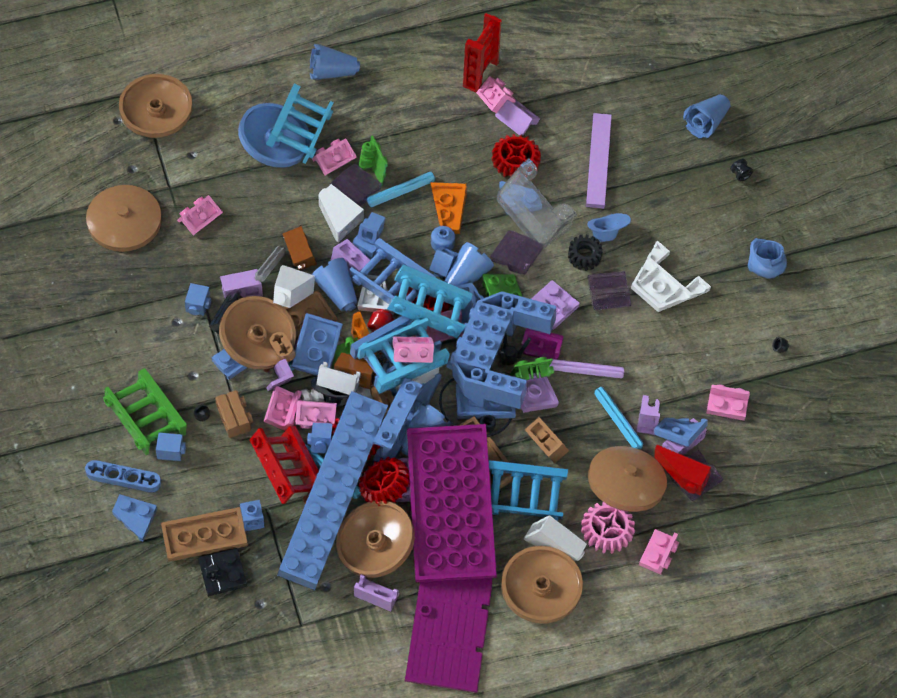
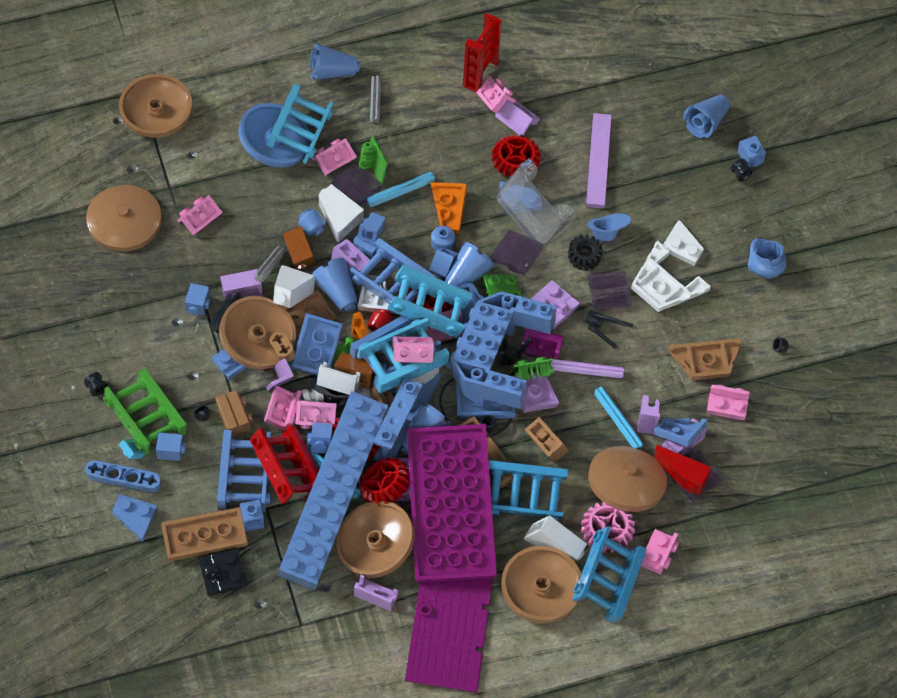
none -> black wheel [84,372,108,397]
none -> medium azure plate [119,439,145,459]
none -> medium blue fence [217,430,275,512]
none -> medium blue head [298,208,326,237]
none -> light grey axle [370,76,381,123]
none -> dark azure fence [572,526,647,623]
none -> black plant [585,310,634,348]
none -> white wing [663,220,704,266]
none -> medium nougat wing [668,338,741,380]
none -> medium blue brick [737,136,766,167]

